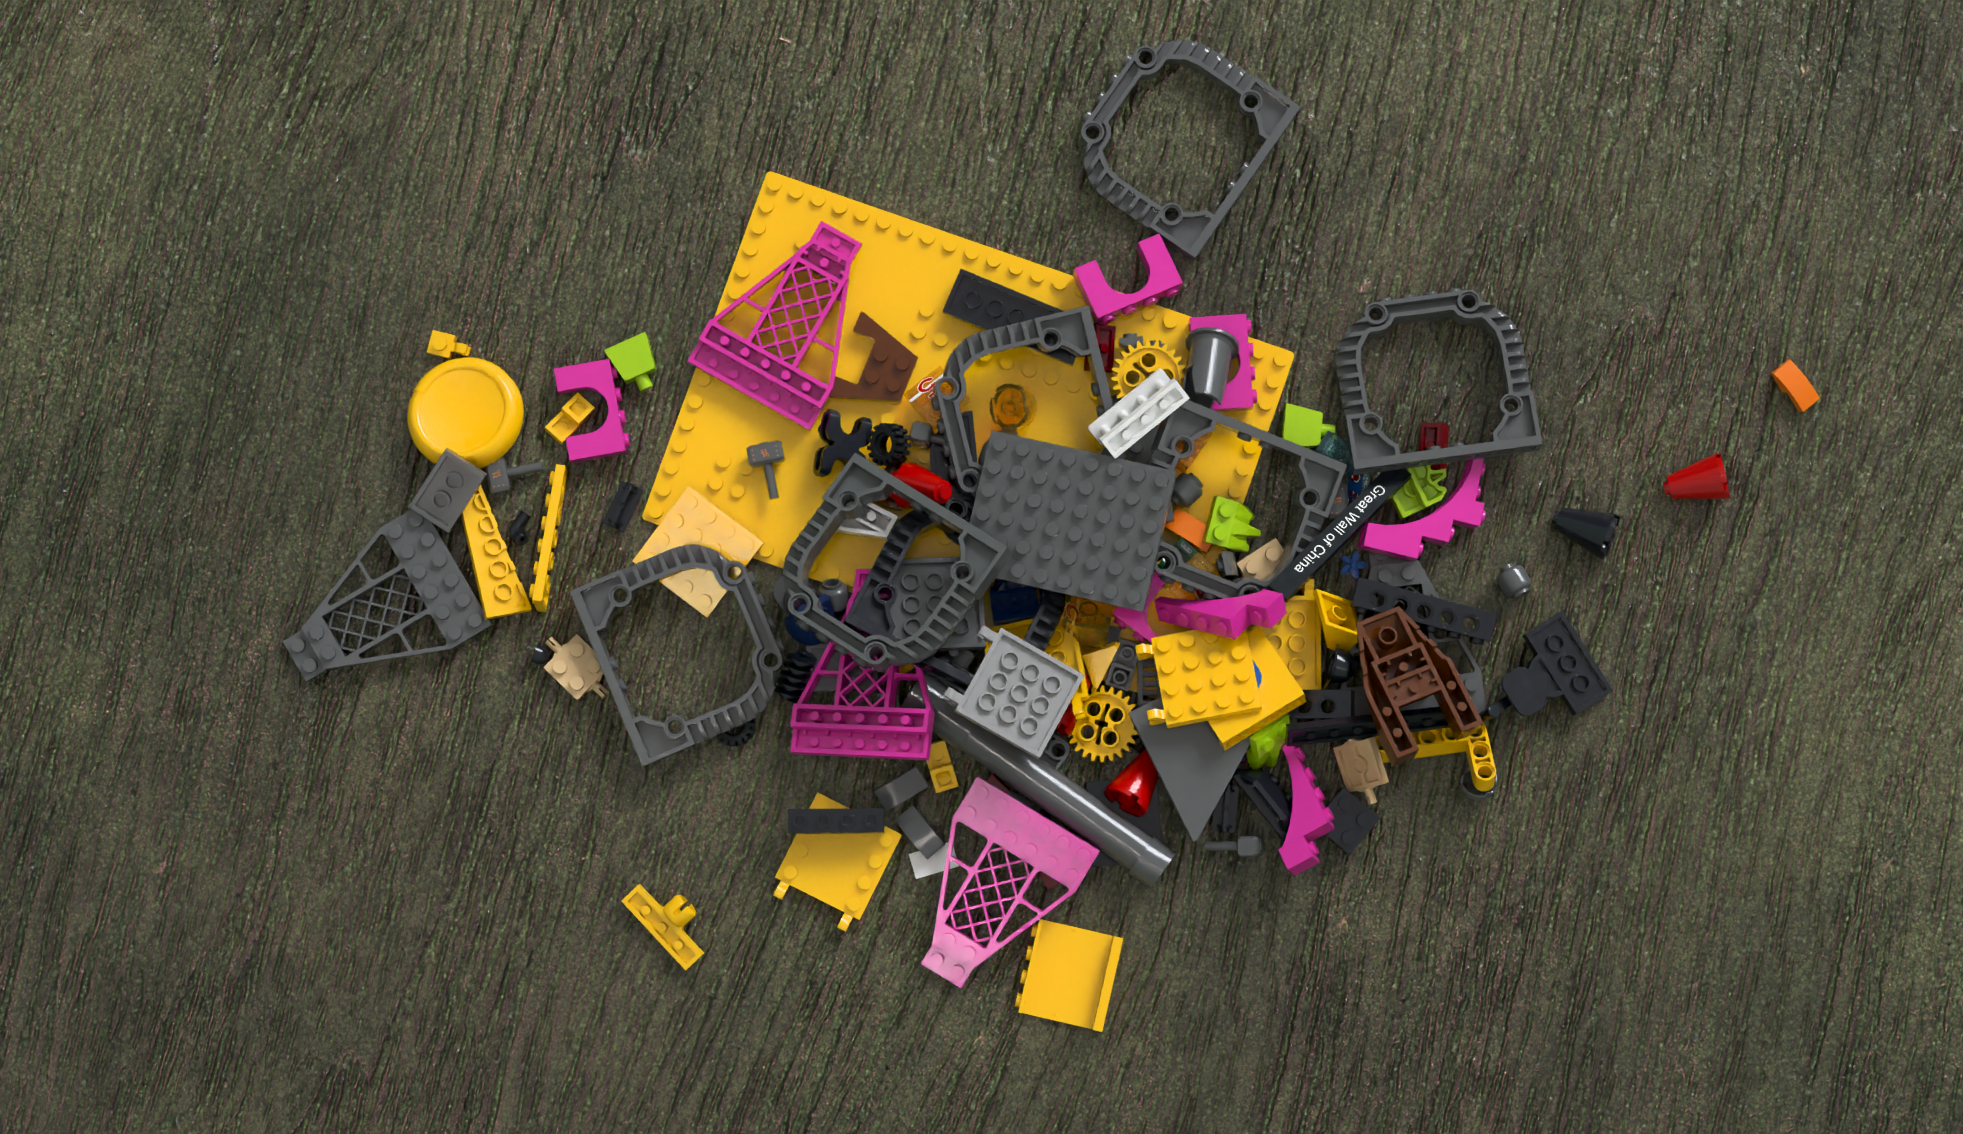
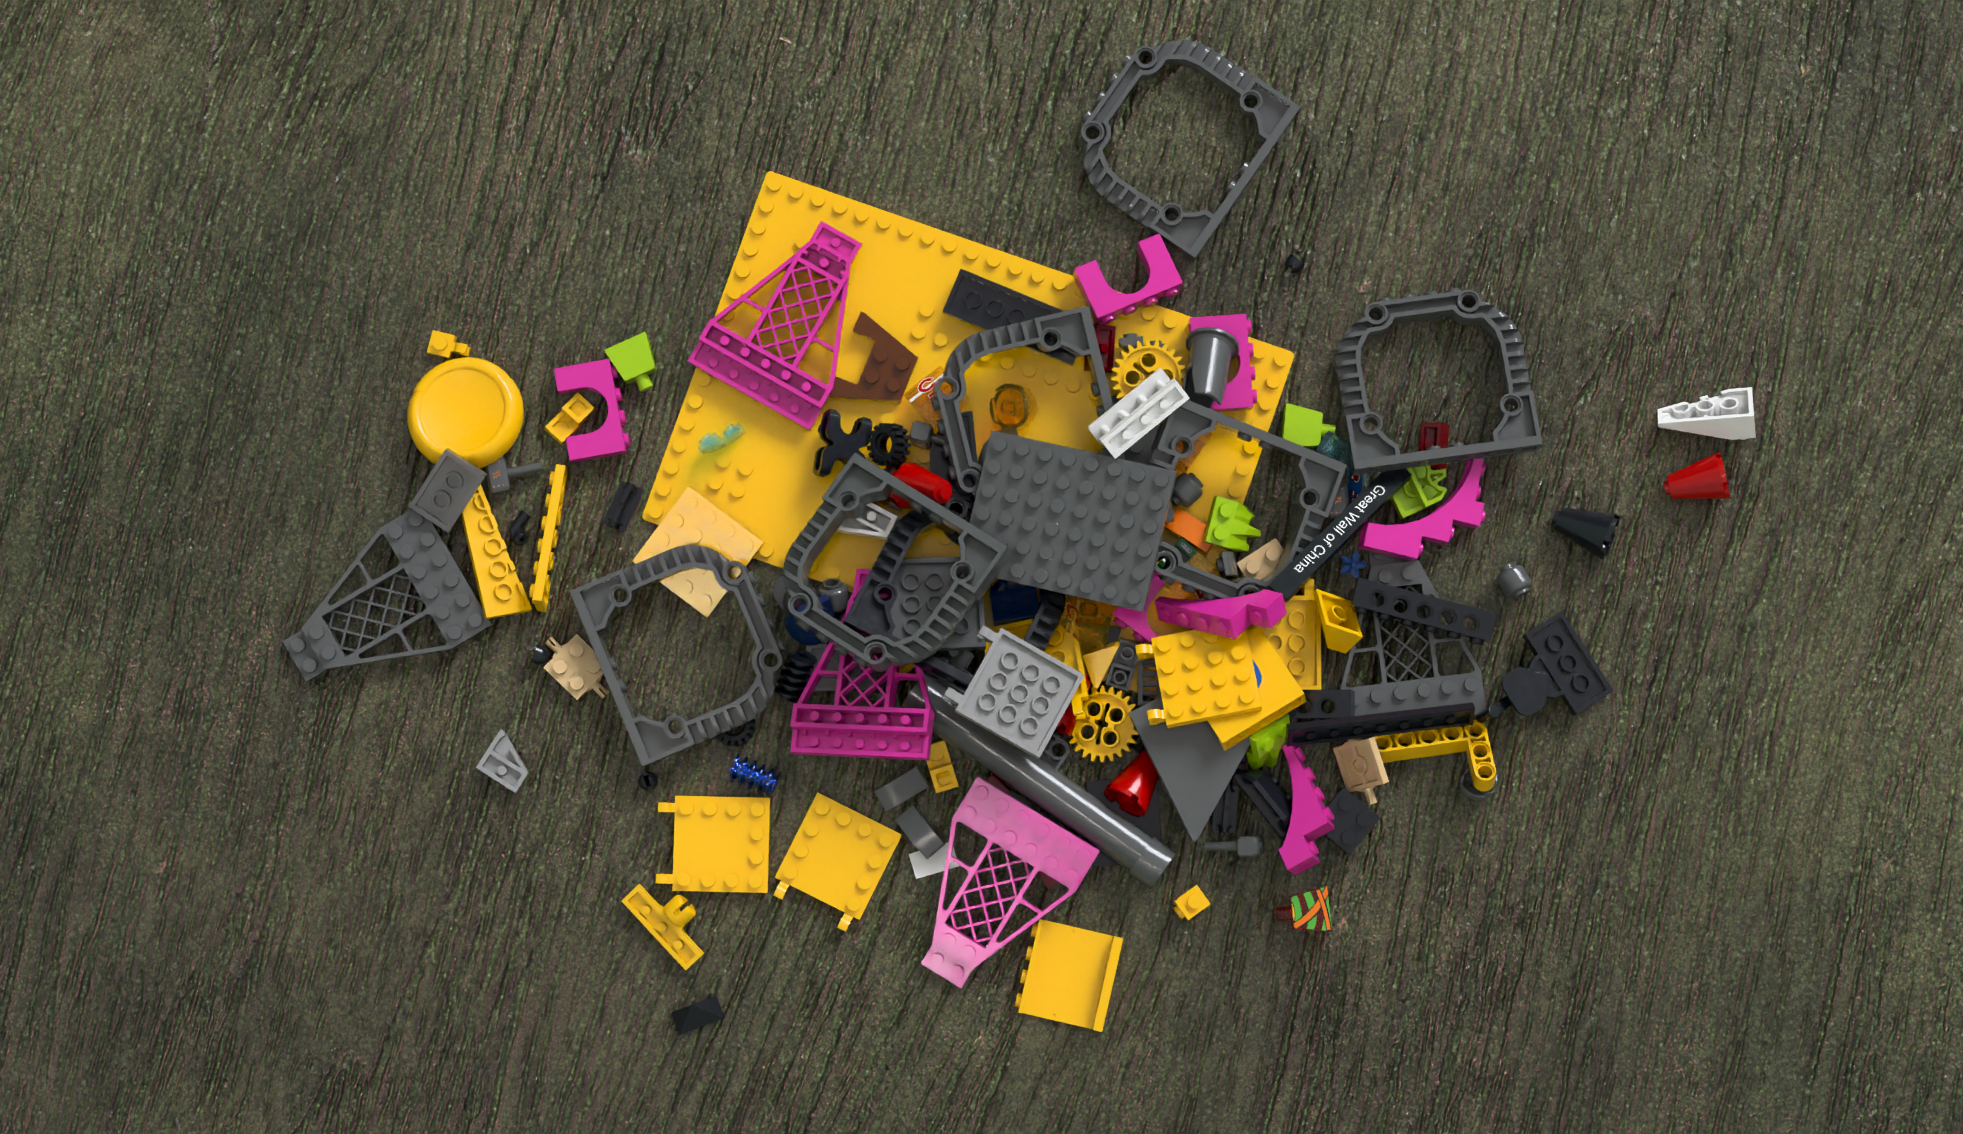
dark grey piece [746,441,785,500] -> none
black brick [788,808,884,834] -> none
black piece [1321,644,1358,690] -> none
reddish brown wedge [1356,606,1483,767] -> none
orange slope [1771,359,1820,412] -> none
none -> light grey wing [476,729,529,793]
none -> black hinge [638,772,658,791]
none -> yellow plate [656,796,770,893]
none -> black slope [671,996,724,1035]
none -> clear light blue slope [698,422,746,454]
none -> clear blue piece [729,753,782,798]
none -> yellow bracket [1173,885,1210,921]
none -> torso [1275,886,1332,932]
none -> black hinge [1285,254,1306,274]
none -> white wedge [1657,387,1756,440]

